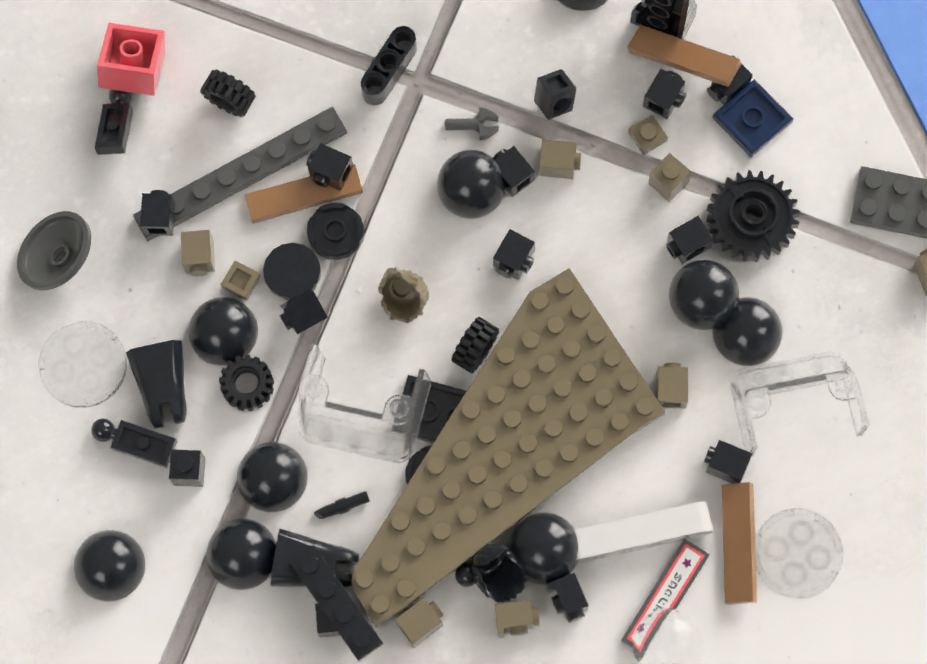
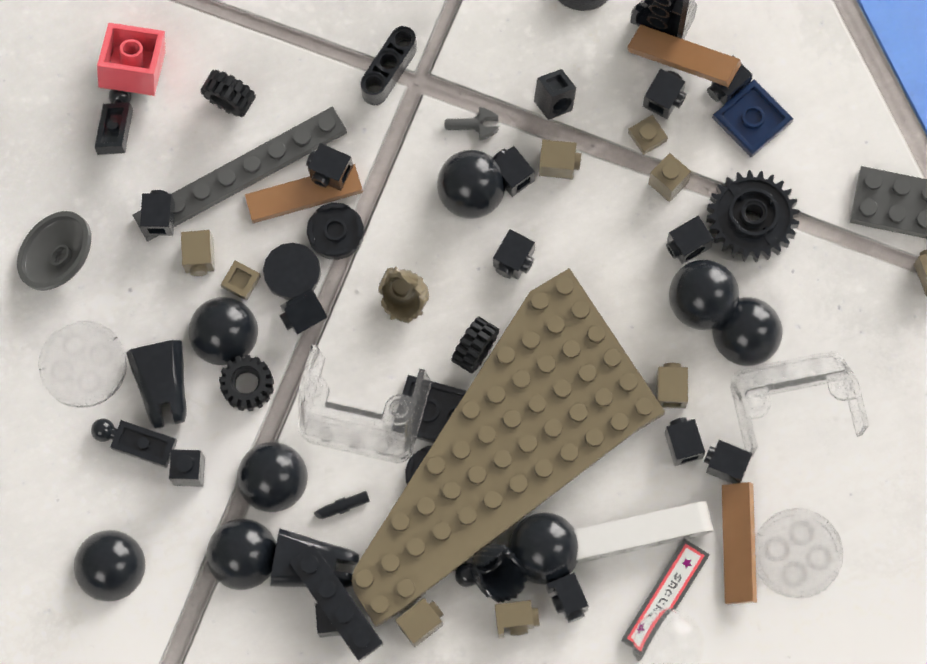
none -> black brick [665,417,705,466]

